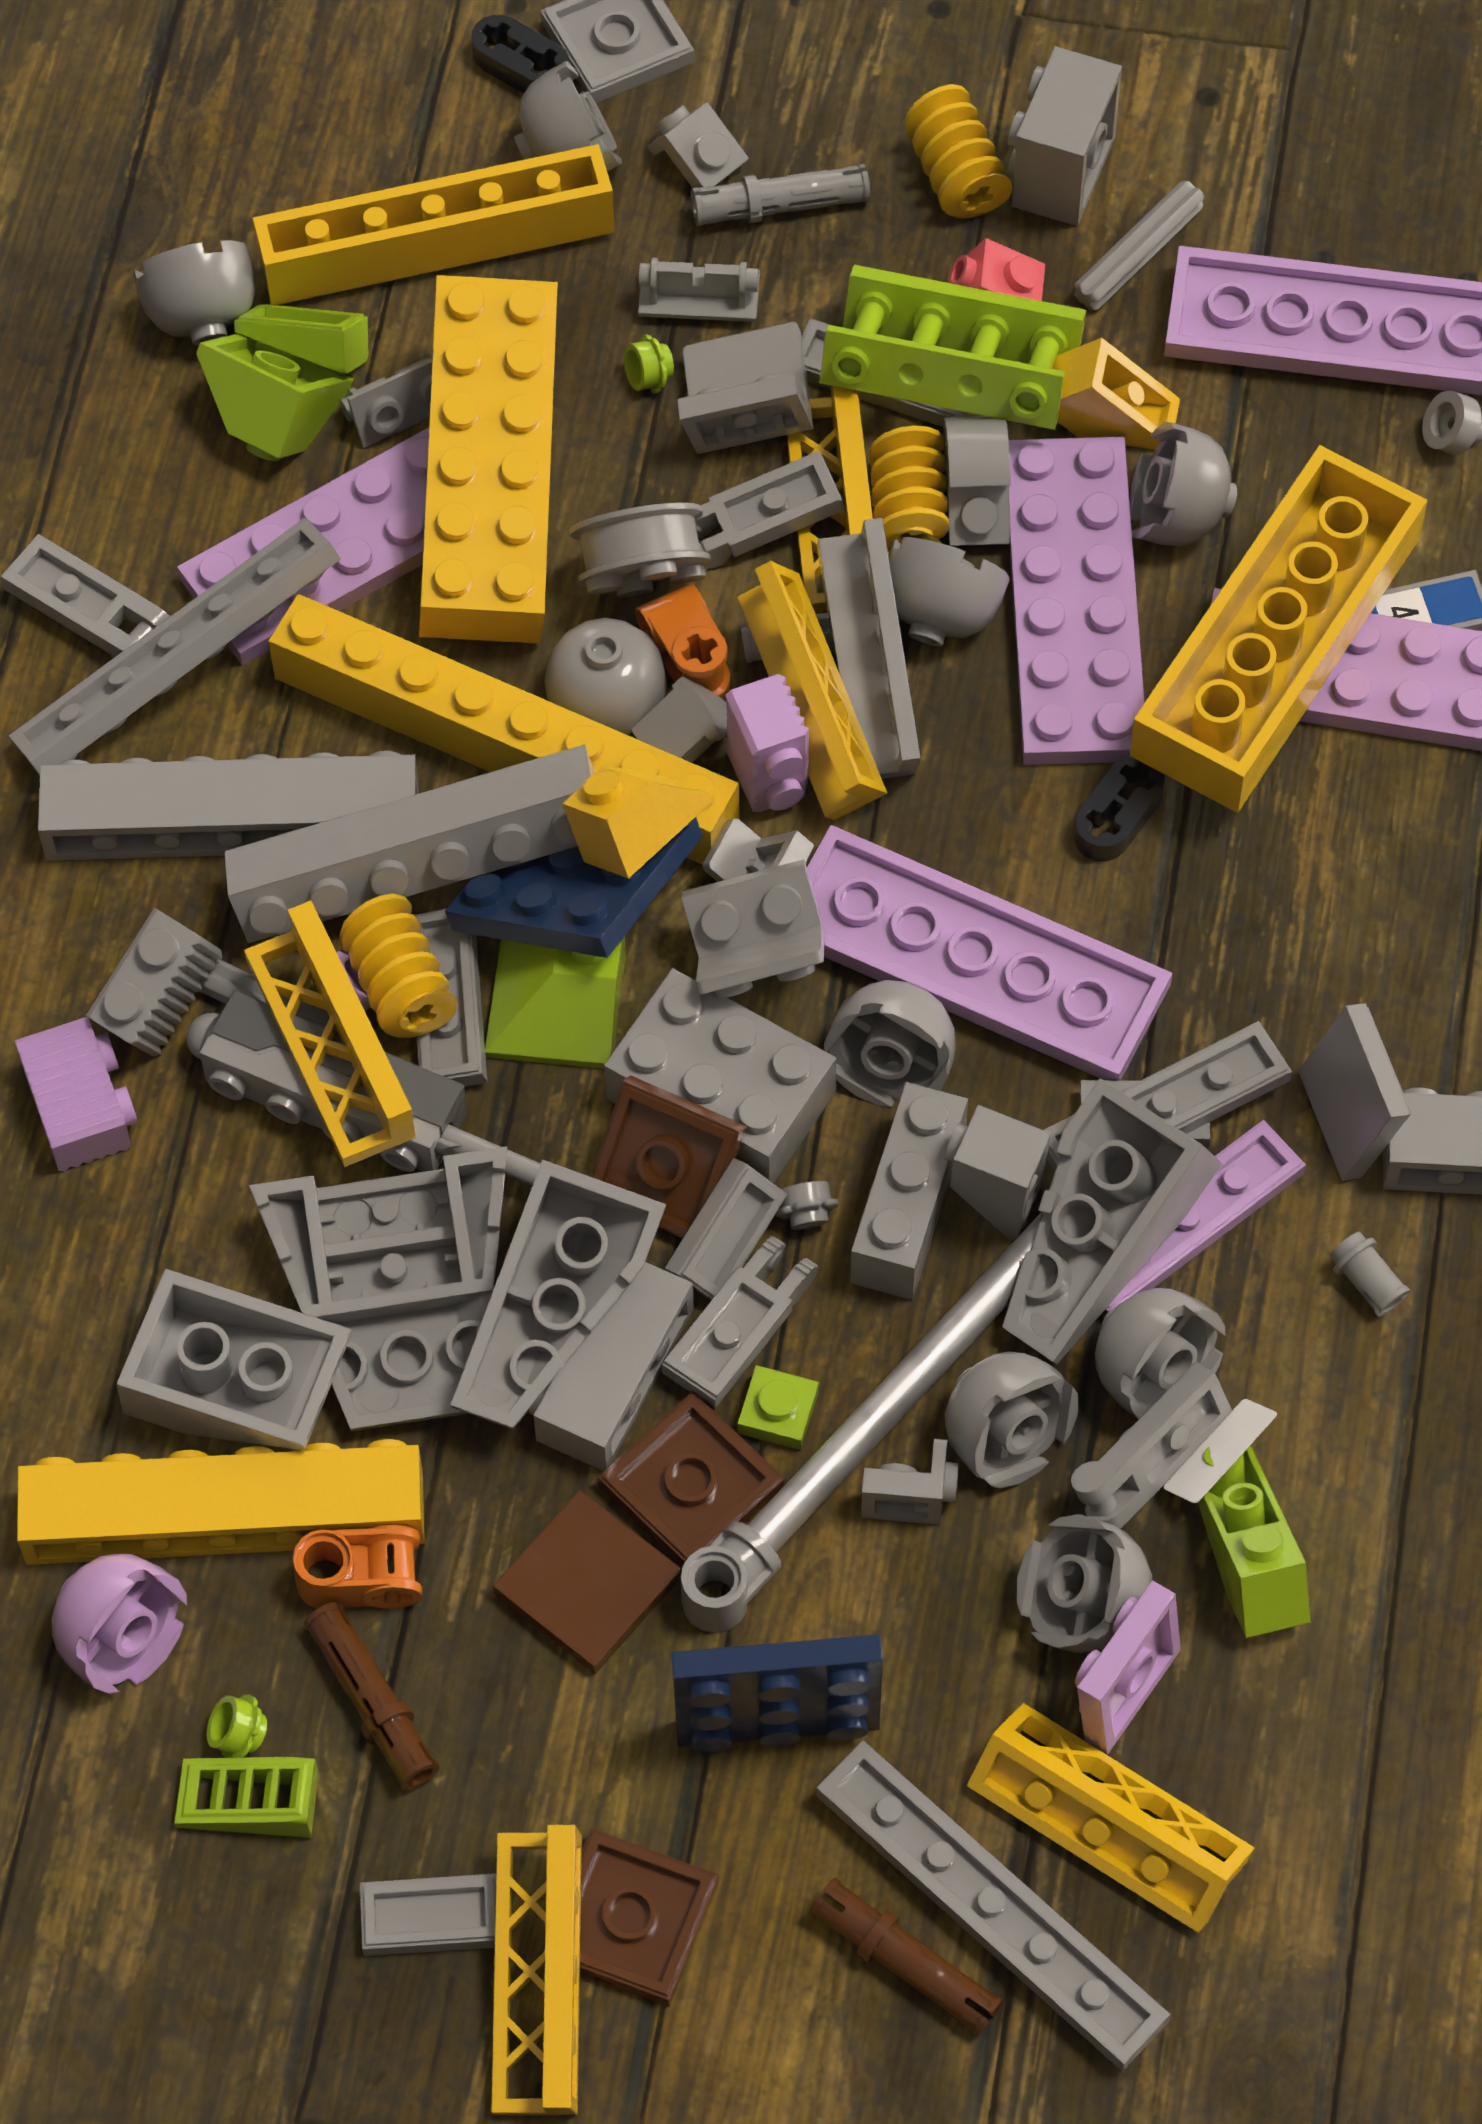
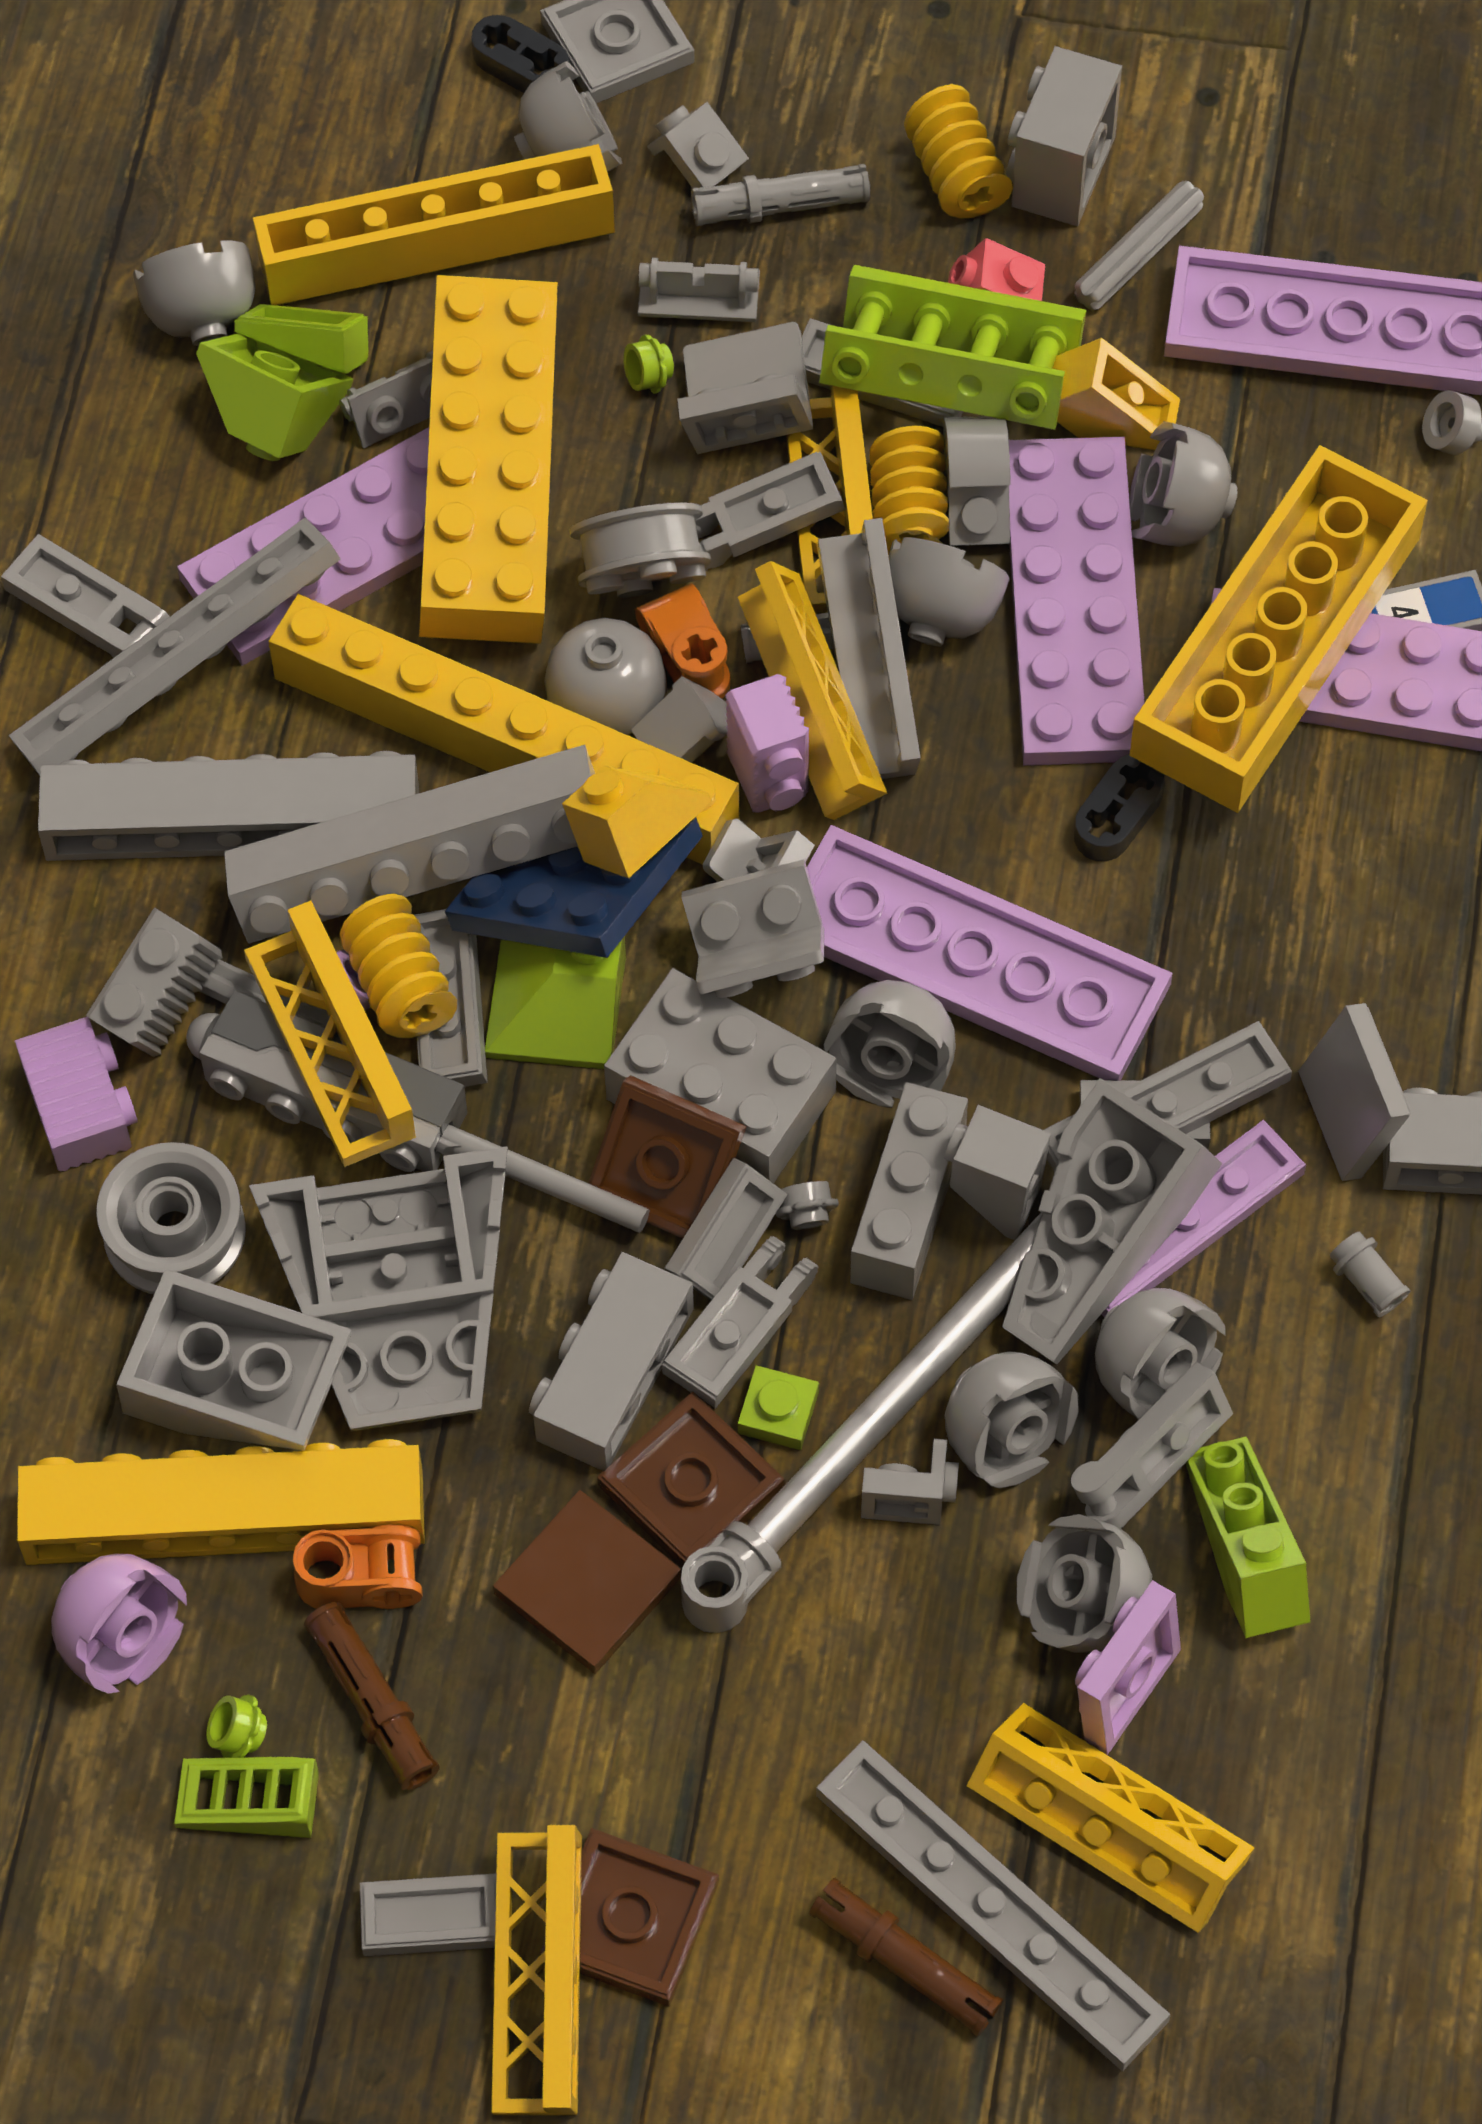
light grey wedge [450,1159,666,1429] -> none
dark blue plate [671,1634,883,1753] -> none
white sticker [1164,1399,1277,1503] -> none
none -> light grey wheel [97,1142,246,1295]

